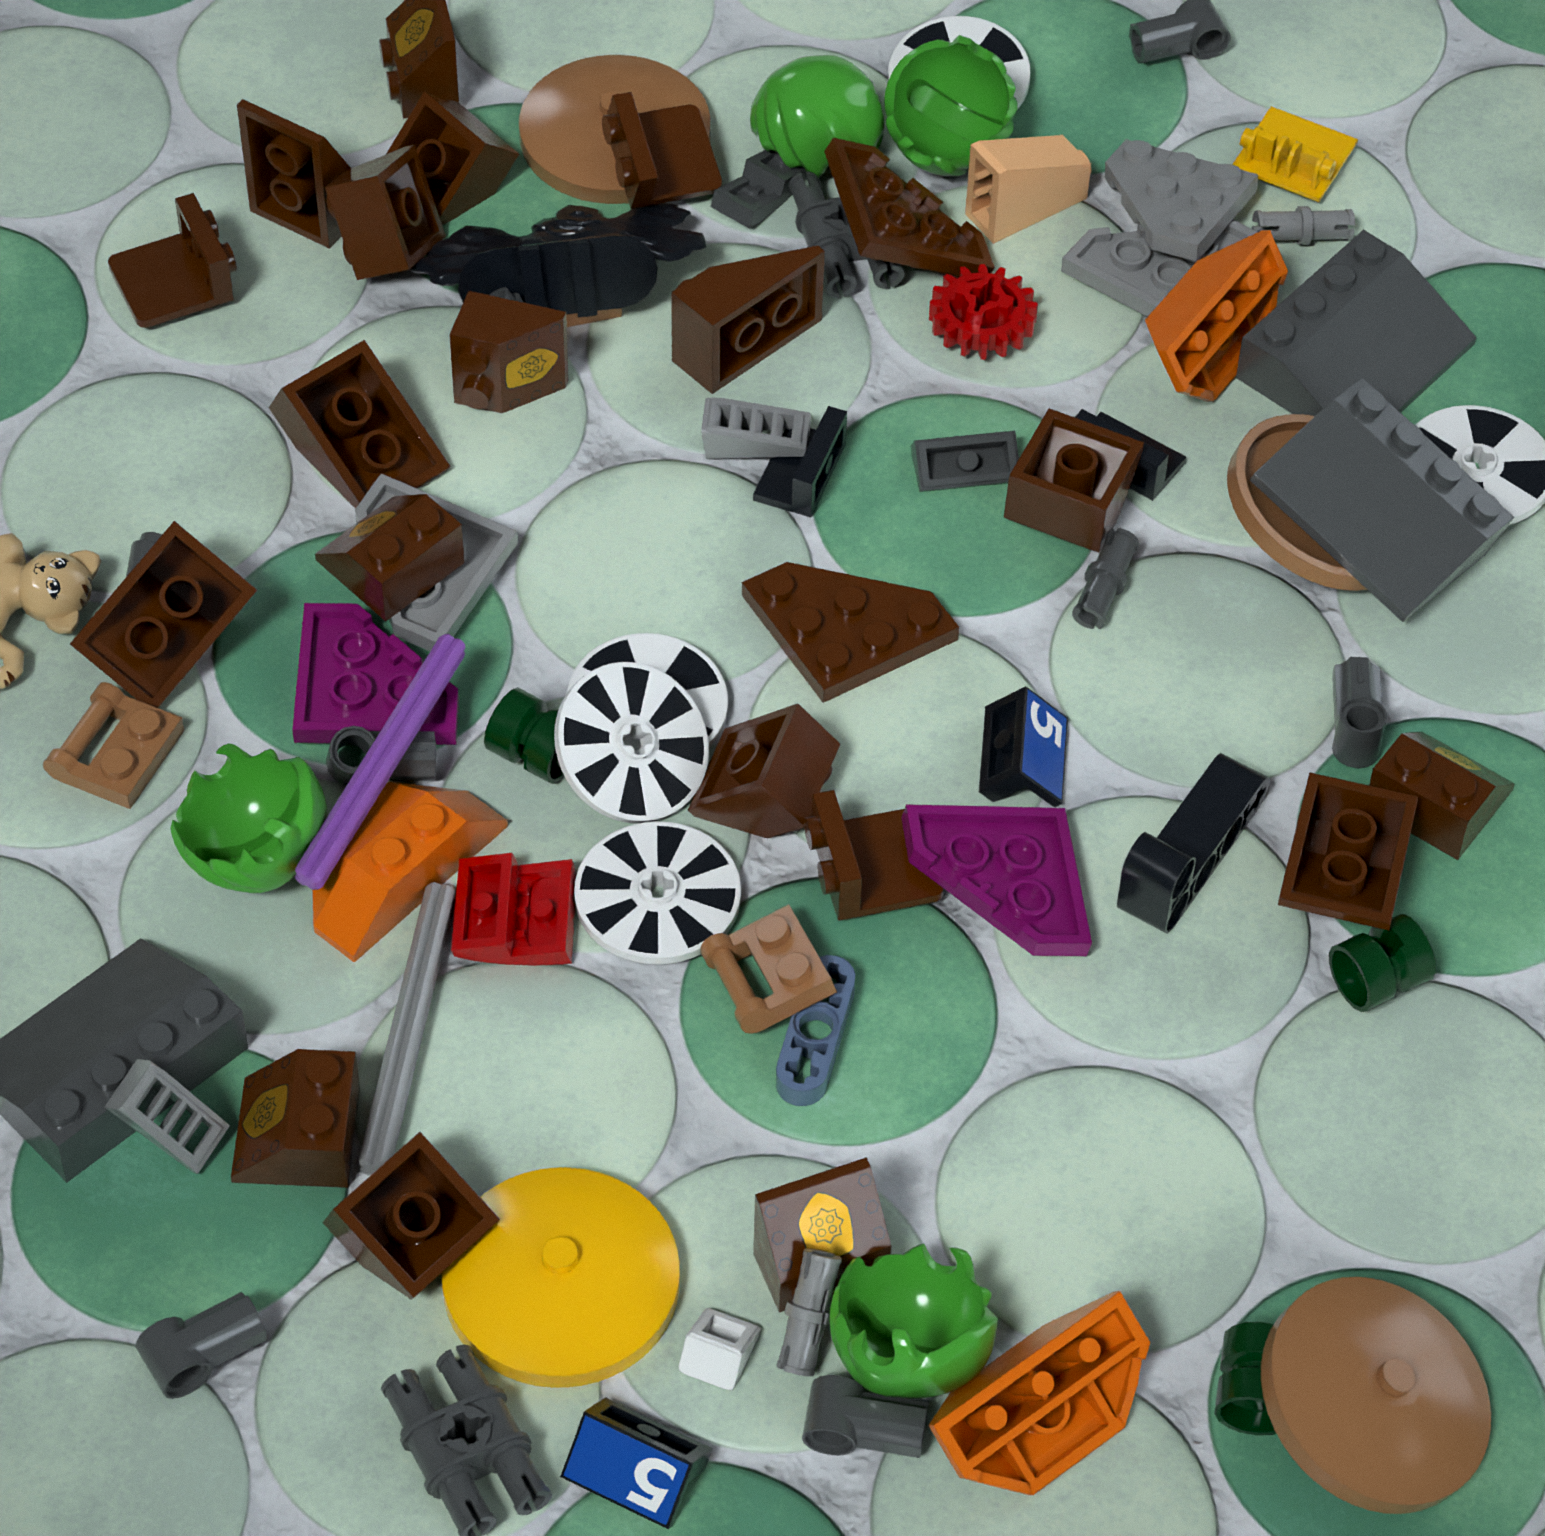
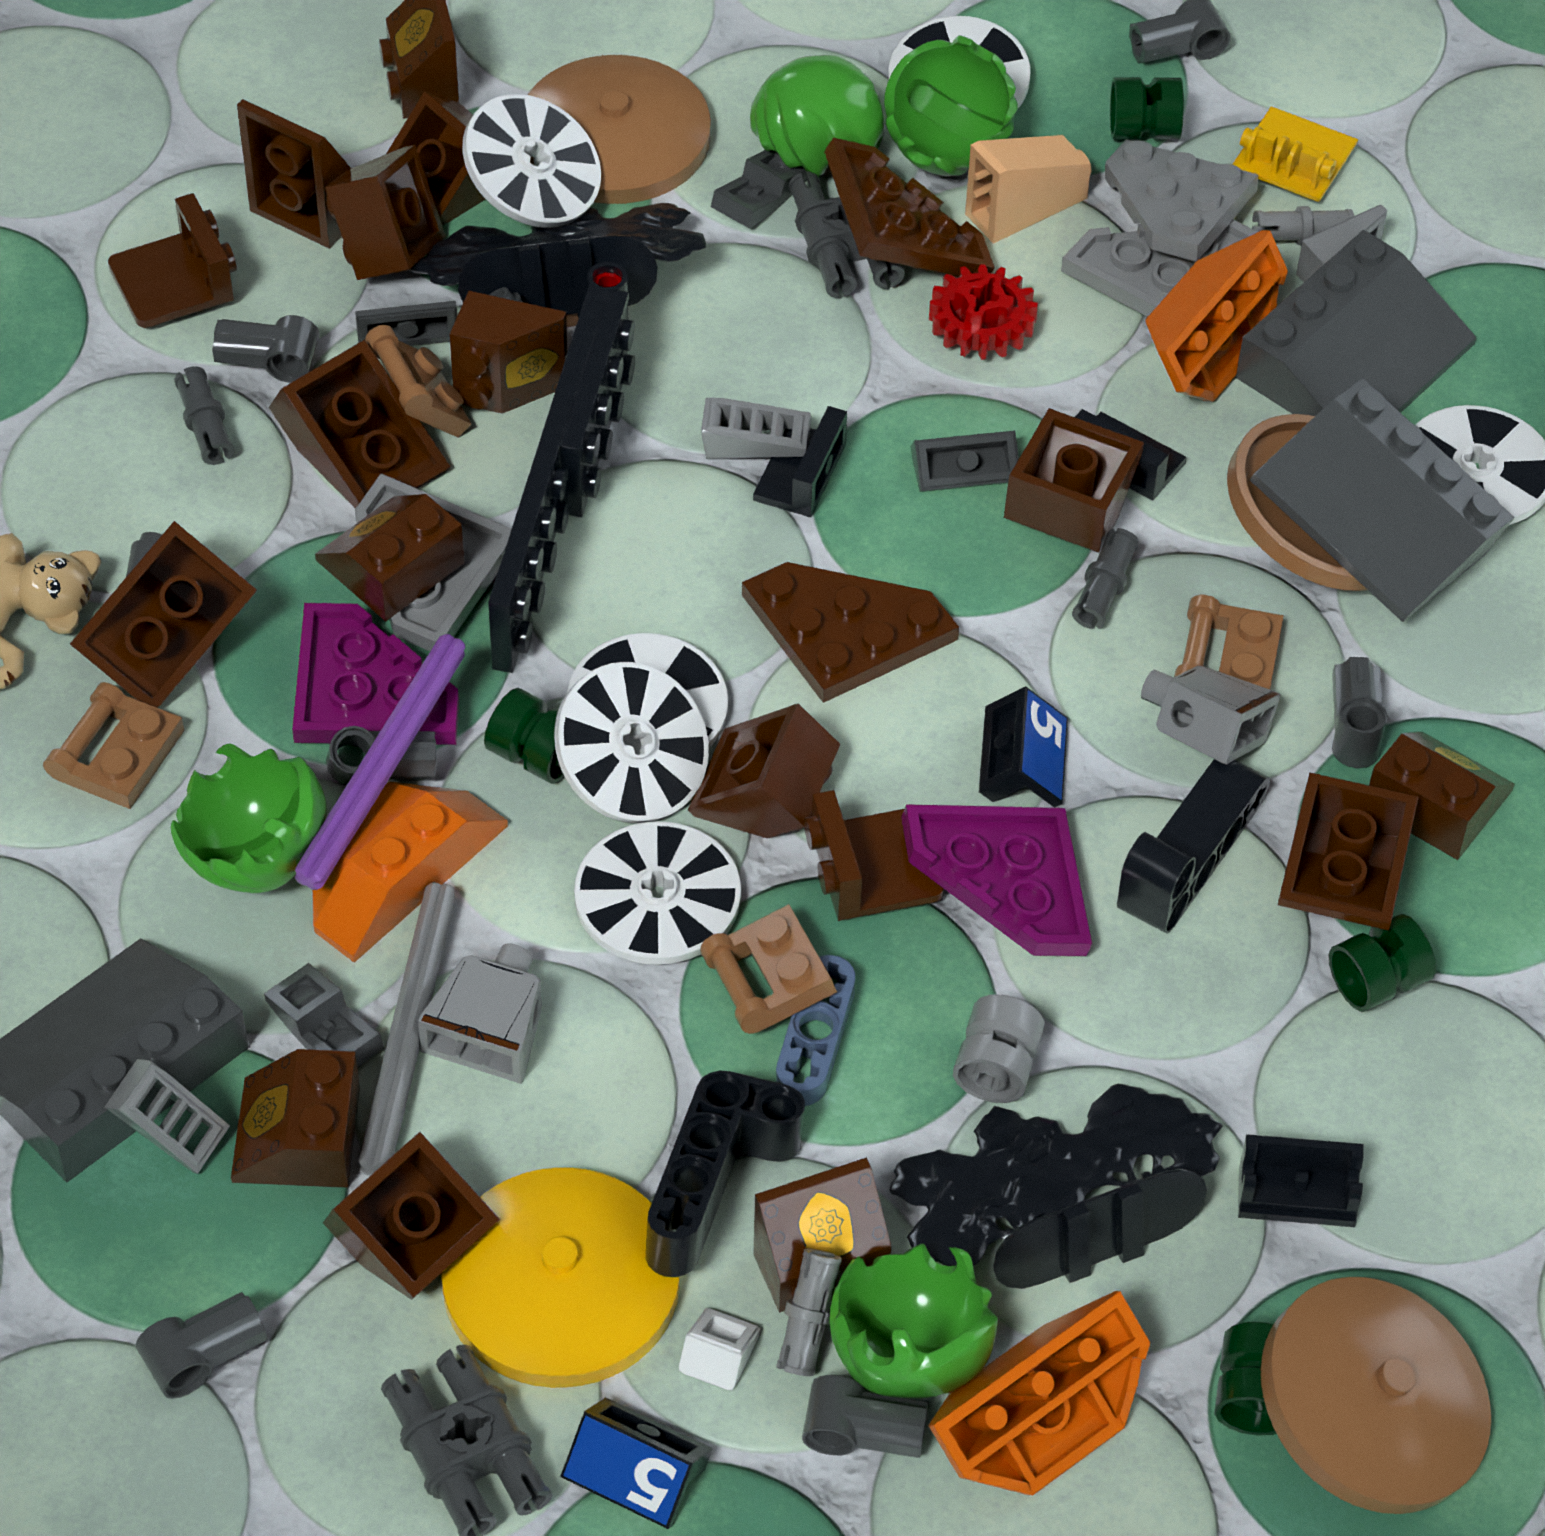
red slope [451,853,578,966] -> none
reddish brown bracket [602,92,722,209] -> none
reddish brown slope [671,245,825,394] -> none
none -> dark grey pin [174,366,234,465]
none -> dark grey piece [212,315,319,383]
none -> dark grey slope [264,963,384,1067]
none -> dark grey slope [355,301,457,346]
none -> medium nougat plate [365,325,472,438]
none -> light grey torso [418,943,542,1084]
none -> white piece [462,94,601,228]
none -> black hinge [488,262,635,673]
none -> black beam [645,1070,805,1277]
none -> black plant [889,1083,1223,1289]
none -> light grey wheel [953,994,1045,1103]
none -> dark green wheel [1110,77,1184,139]
none -> light grey torso [1141,666,1281,764]
none -> medium nougat plate [1174,594,1284,690]
none -> black hinge [1238,1134,1364,1227]
none -> light grey slope [1296,204,1388,283]

